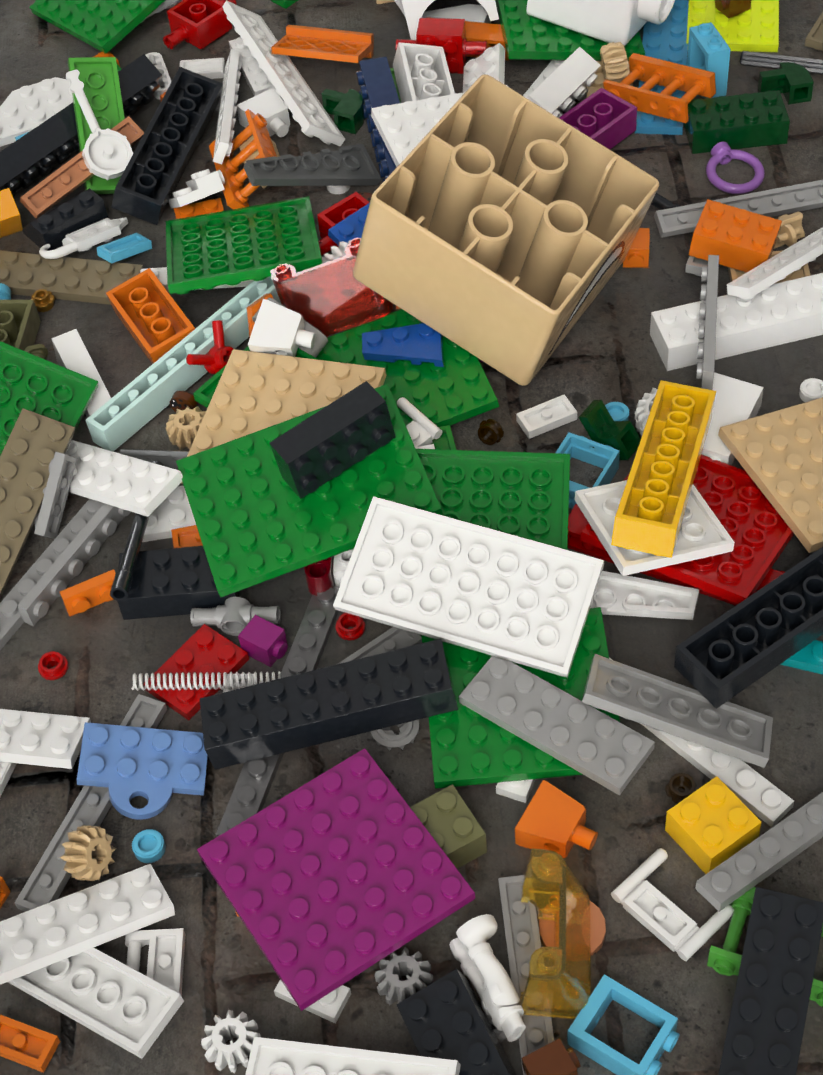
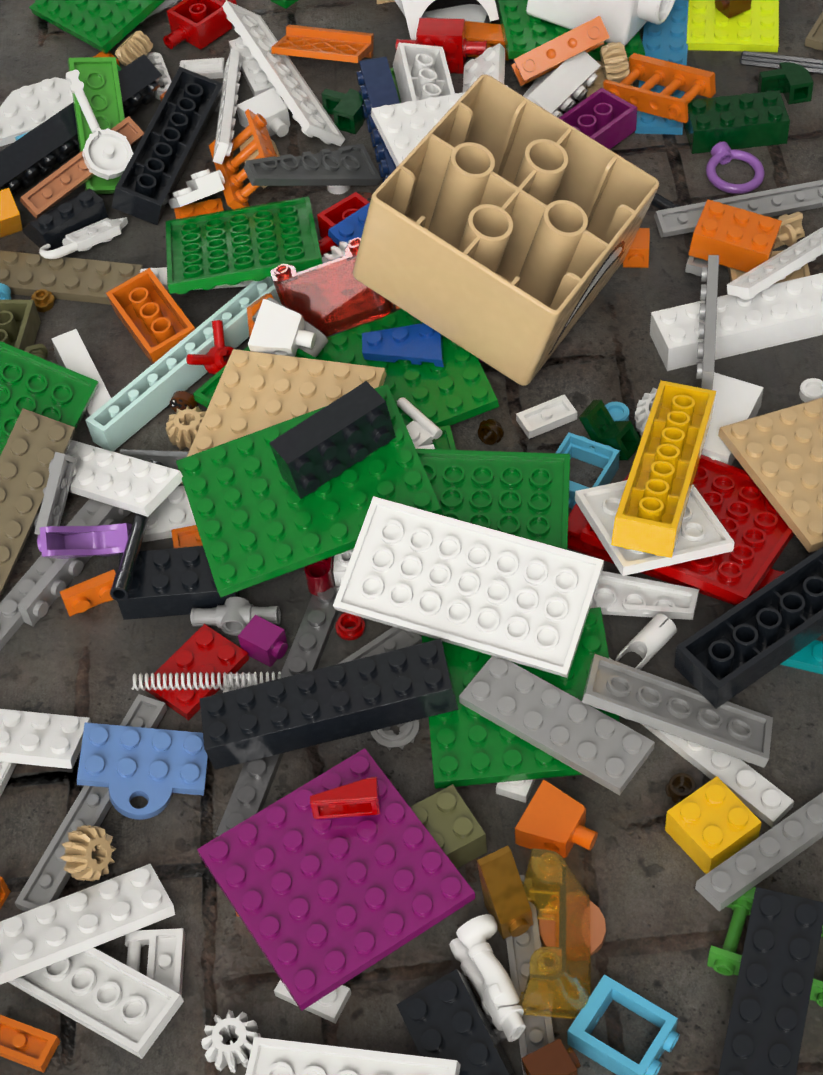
red plate [38,651,68,680] -> none
medium azure tile [97,233,152,264] -> none
medium azure tile [132,829,166,863] -> none
light grey gear [375,947,434,1006] -> none
white plate [611,848,734,961] -> none
medium azure window [687,22,731,99] -> none
none -> medium lavender arch [37,523,132,559]
none -> tan gear [115,31,153,66]
none -> red slope [310,777,380,819]
none -> pearl gold slope [477,846,533,940]
none -> orange fence [511,16,610,87]
none -> white piece [615,613,677,670]

